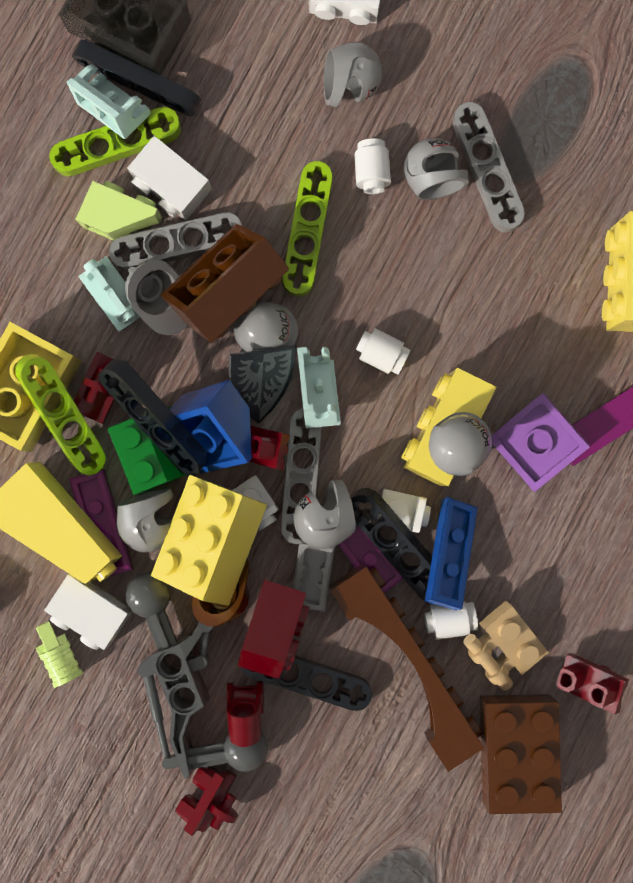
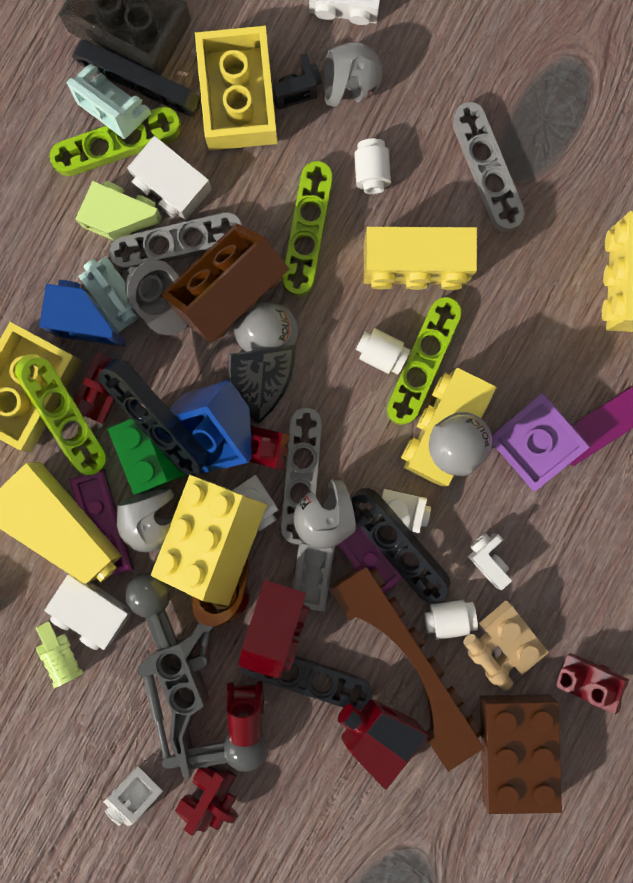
light aqua hinge [297,347,341,428] -> none
light grey helmet [404,138,469,200] -> none
blue tile [425,497,478,611] -> none
none -> blue slope [39,280,126,347]
none -> white bracket [103,766,163,826]
none -> light yellow brick [195,26,278,151]
none -> black bracket [272,53,322,110]
none -> dark red torso [338,699,429,790]
none -> light yellow brick [364,227,477,290]
none -> lime beam [386,297,461,425]
none -> white bracket [467,533,512,590]

